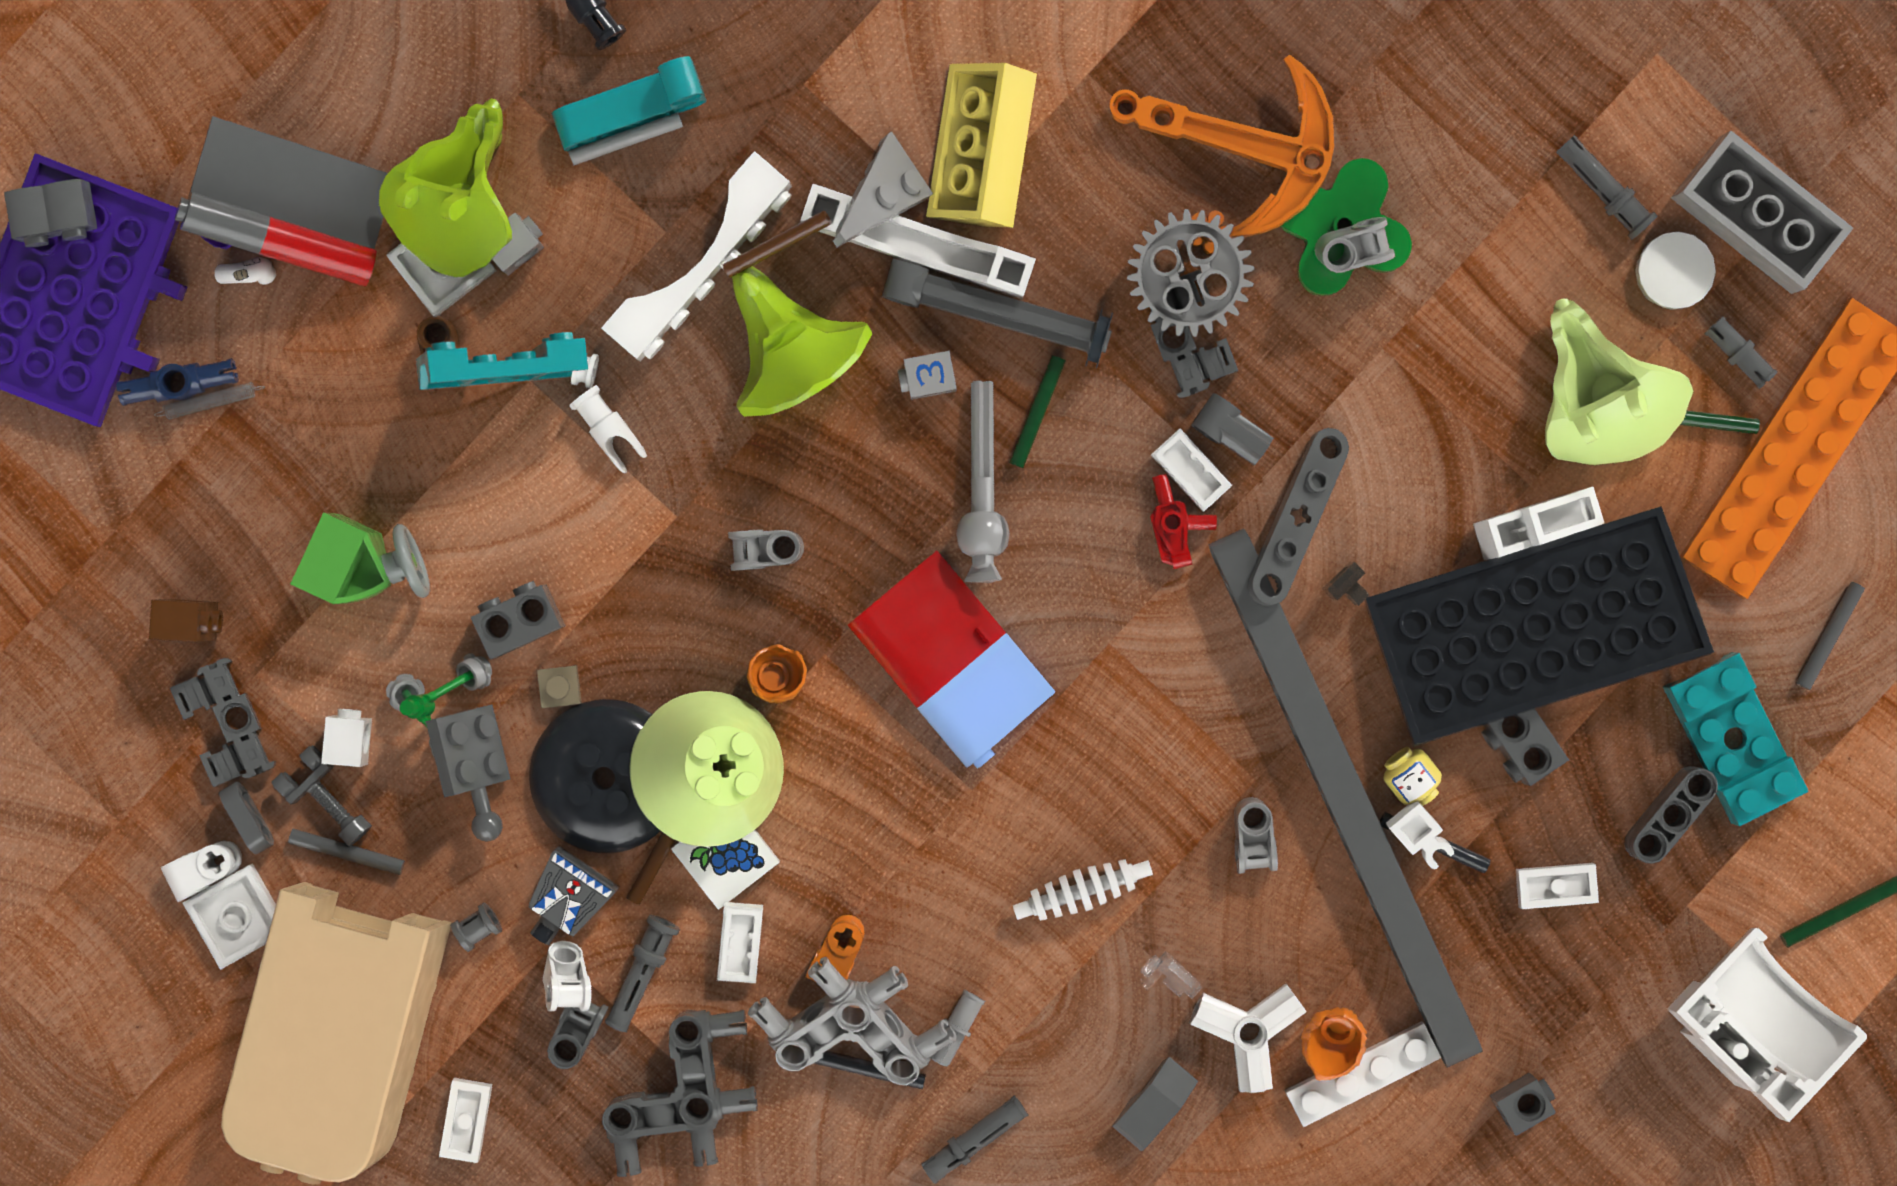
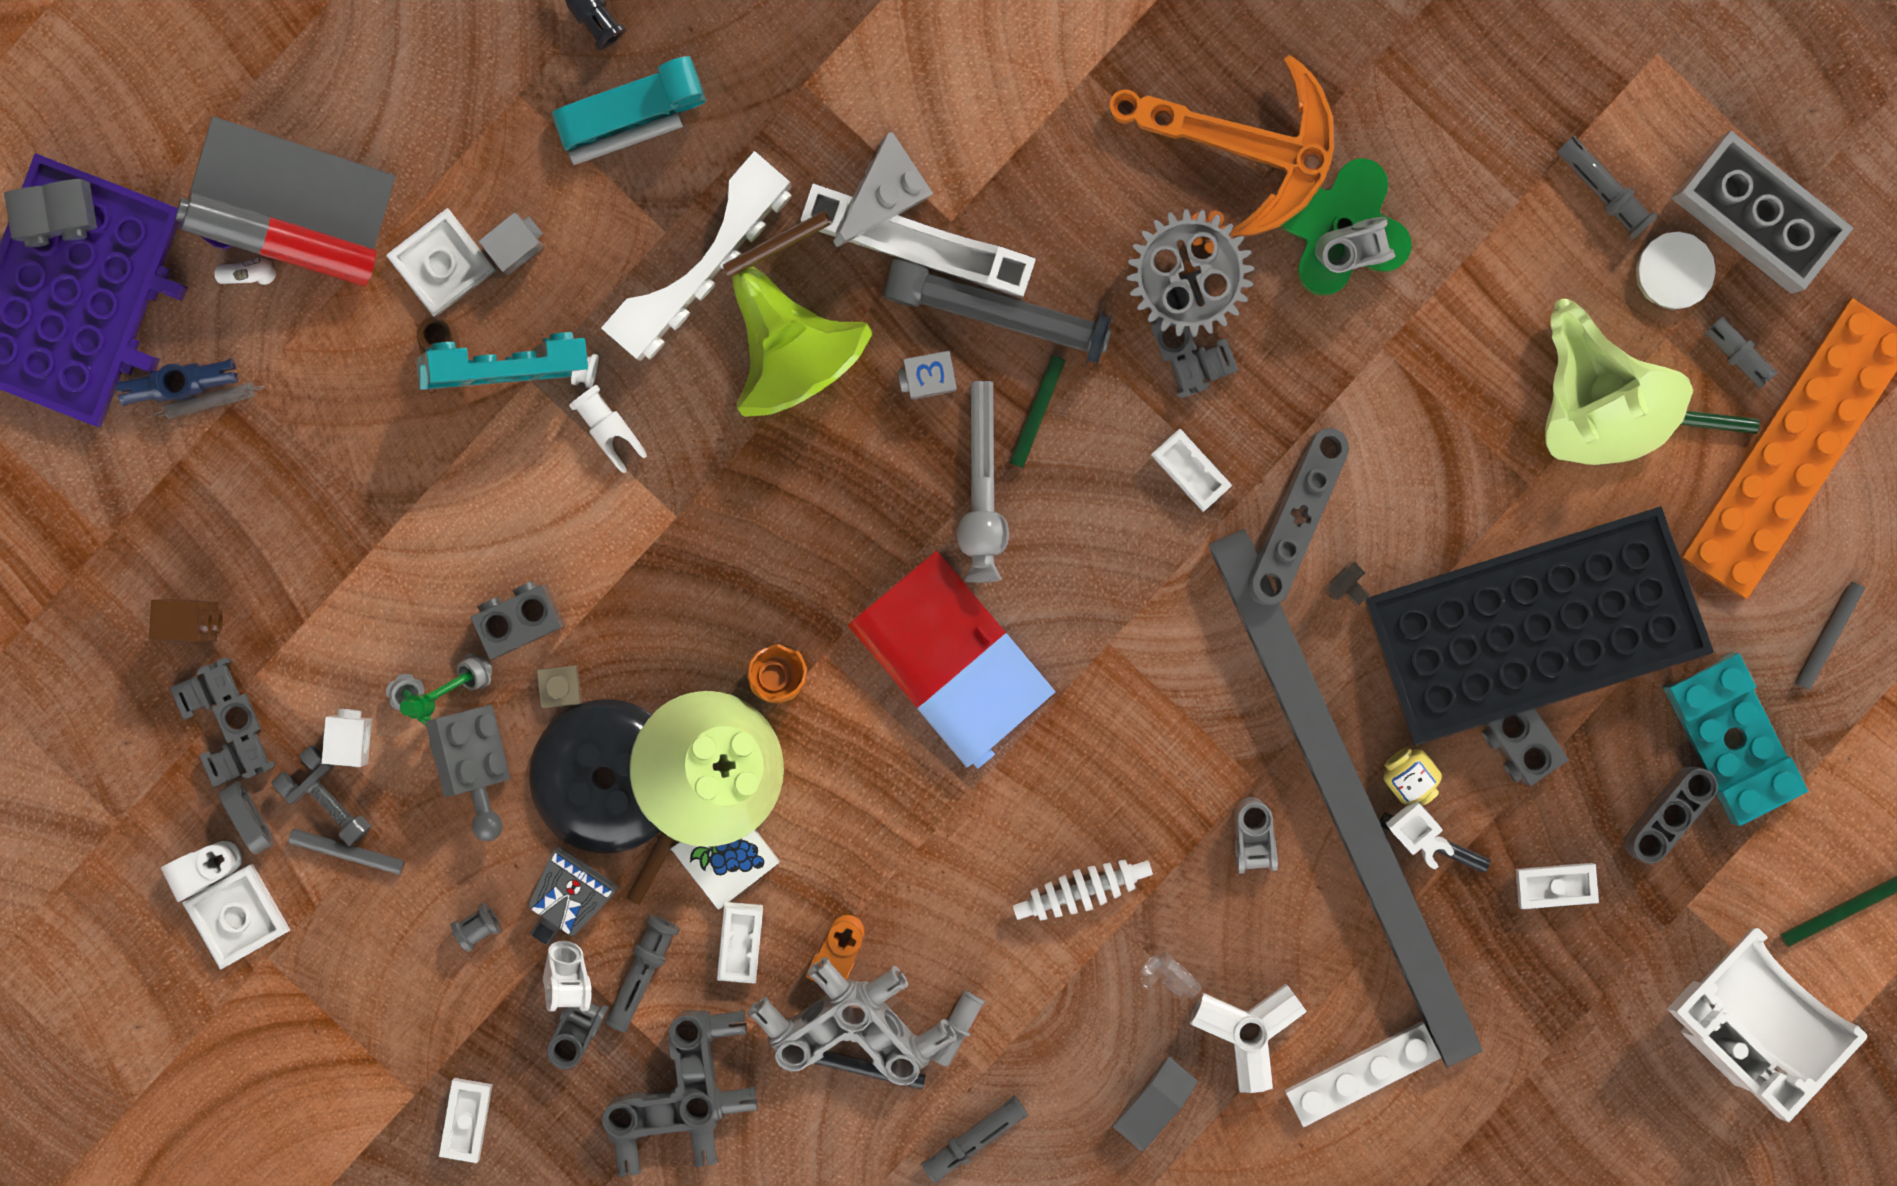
tan piece [221,882,452,1184] -> none
bright green piece [290,512,430,604] -> none
lime animal [379,98,512,277] -> none
light grey piece [728,530,804,571] -> none
light yellow slope [926,63,1037,228] -> none
red piece [1150,473,1217,569] -> none
dark grey piece [1191,393,1274,466] -> none
orange hair [1301,1007,1368,1081] -> none
white slope [1473,487,1605,560] -> none
dark grey brick [1489,1073,1556,1136] -> none

